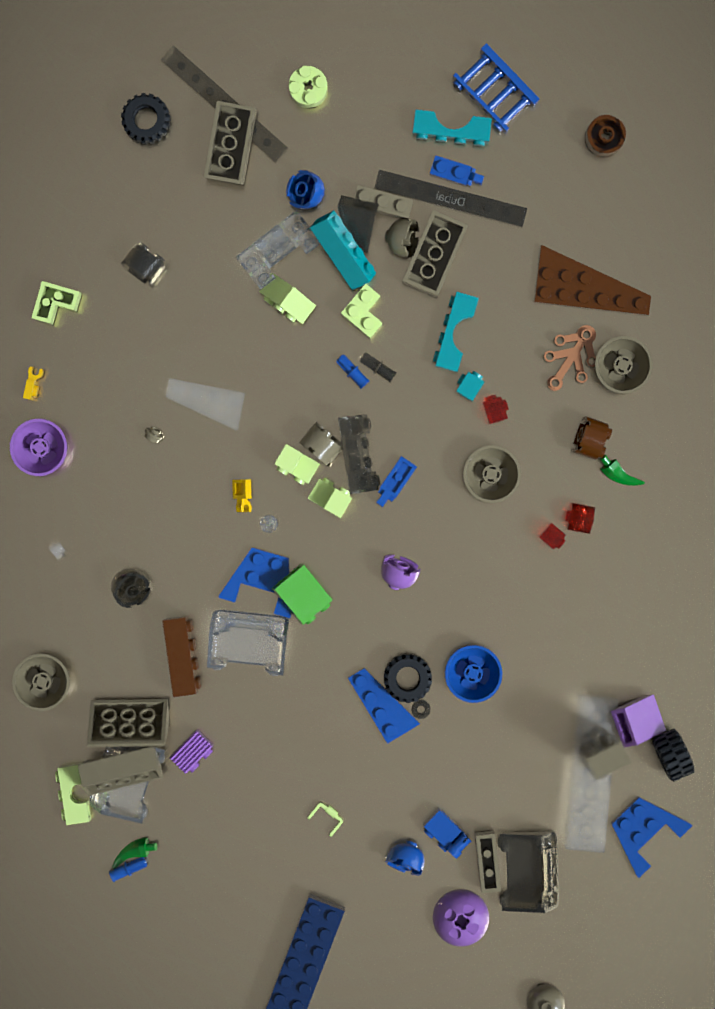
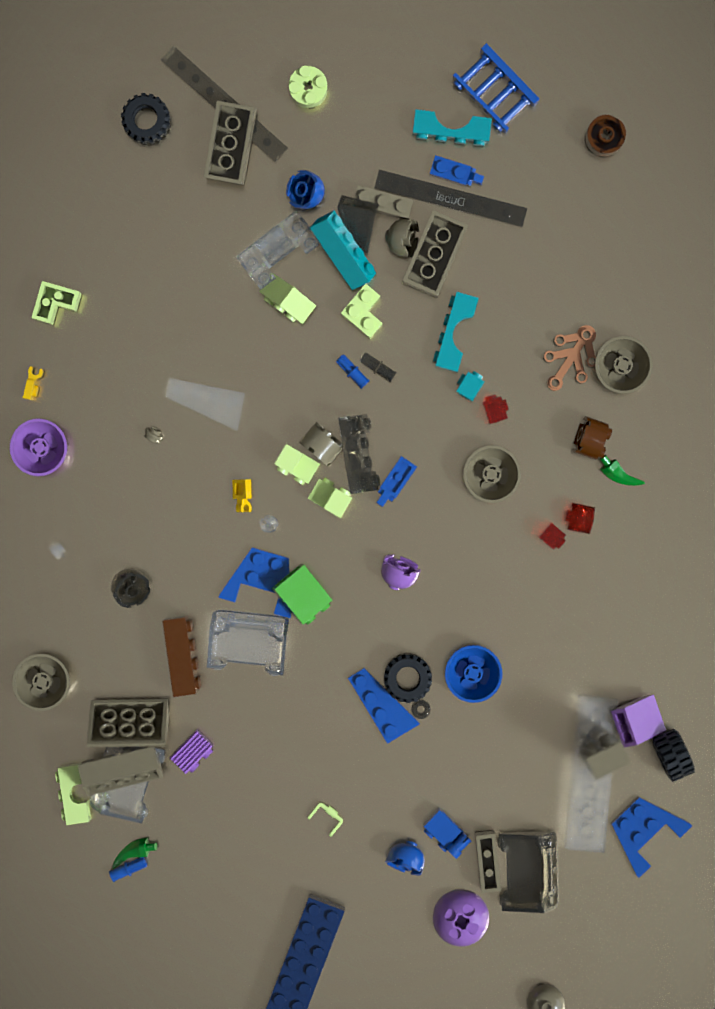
clear smoke brick [121,242,166,286] -> none
reddish brown wing [534,245,651,315] -> none

